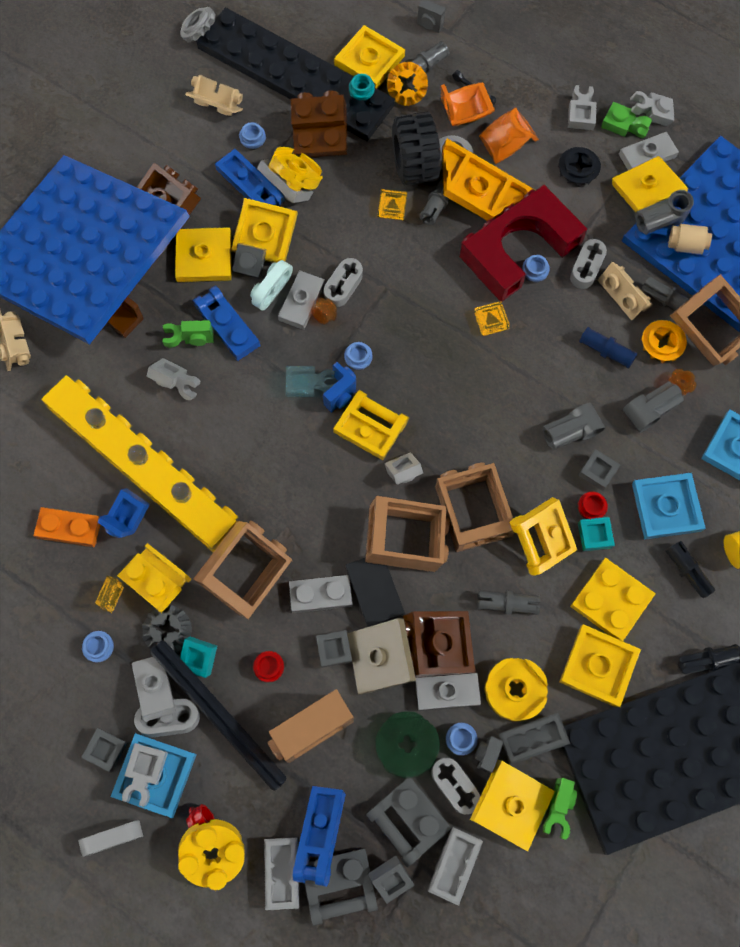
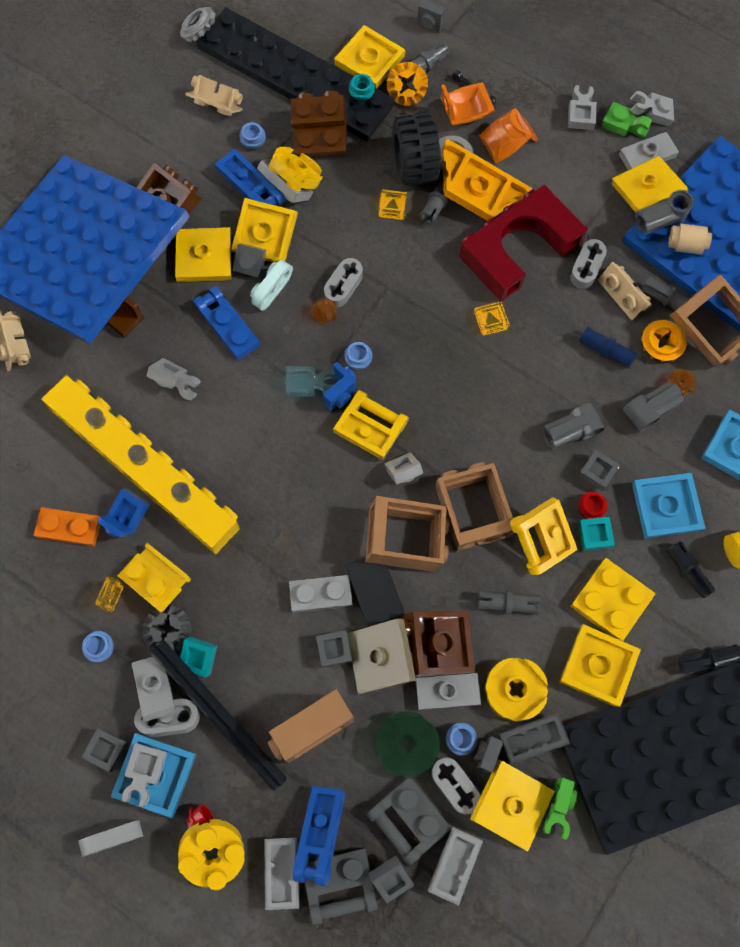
bright green plate [163,320,214,348] -> none
medium nougat window [193,521,292,619] -> none
red plate [253,651,284,683] -> none
light grey plate [278,270,325,330] -> none
medium blue plate [522,255,550,282] -> none
black gear [558,147,601,186] -> none

